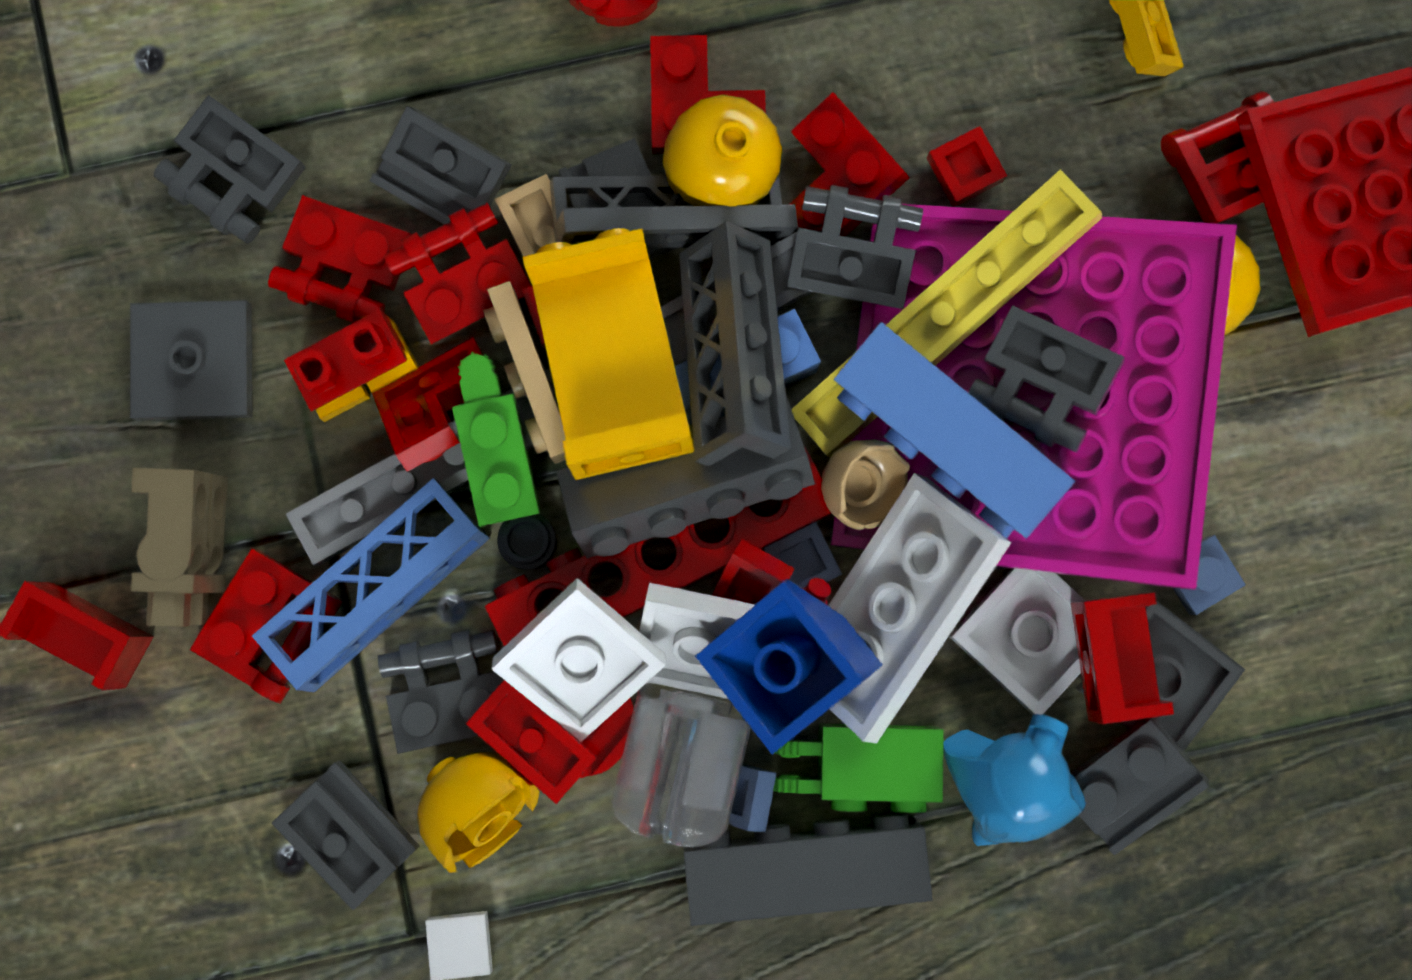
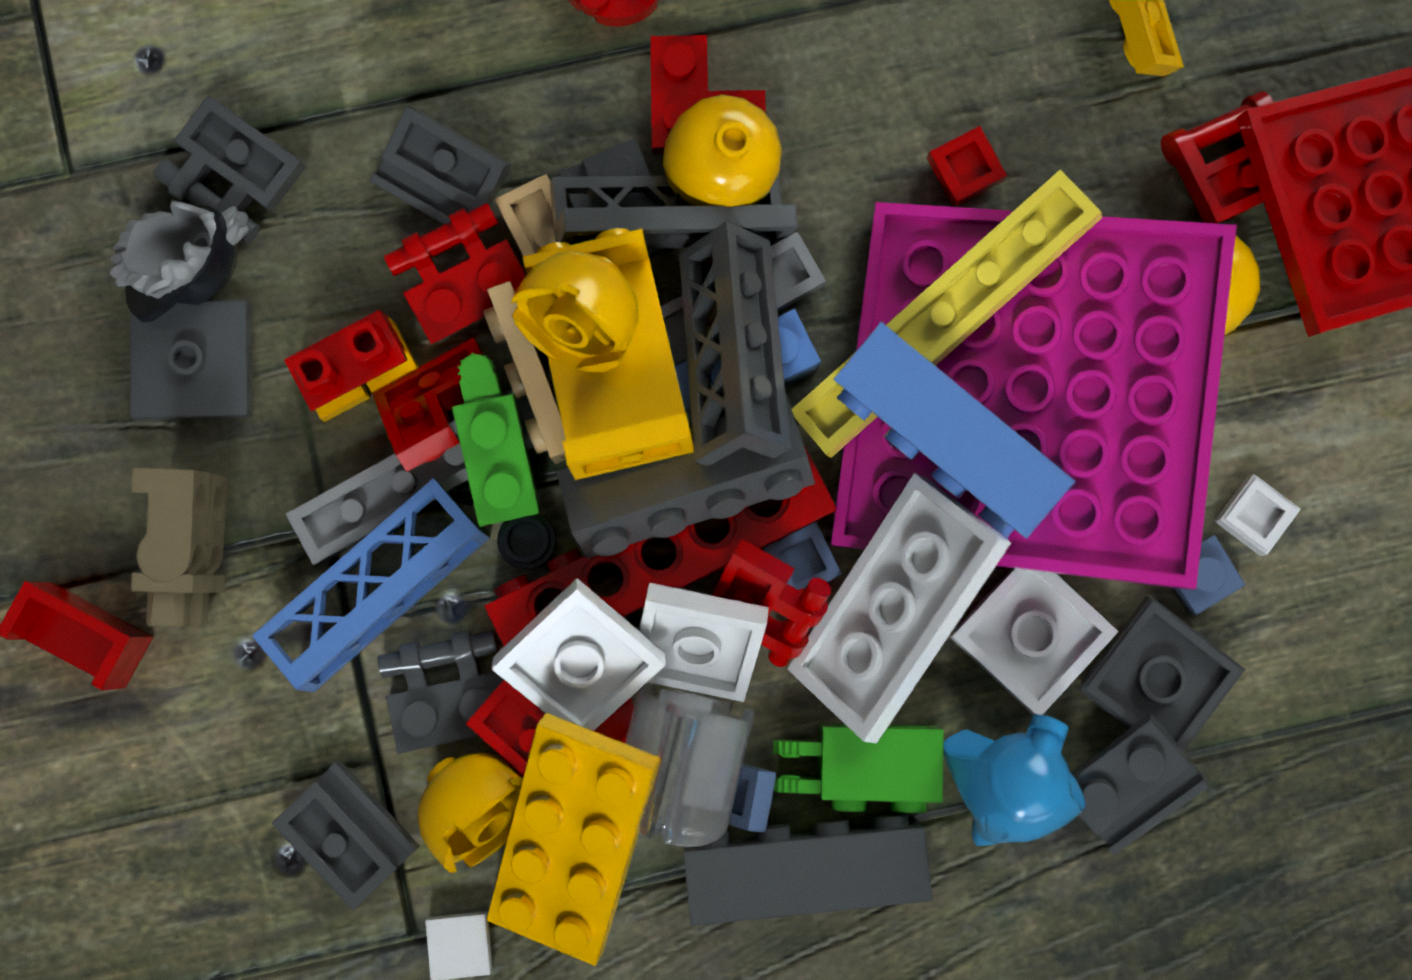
red plate [189,548,343,704] -> none
red plate [268,195,411,323] -> none
blue slope [695,579,883,754] -> none
dark grey plate [787,185,923,309] -> none
red plate [790,92,910,236] -> none
tan hair [821,439,910,530] -> none
dark grey plate [968,305,1124,453] -> none
red panel [1070,592,1174,724] -> none
none -> light grey hair [110,201,249,323]
none -> yellow piece [486,713,662,966]
none -> yellow cylinder [511,252,639,372]
none -> white tile [1214,474,1301,556]

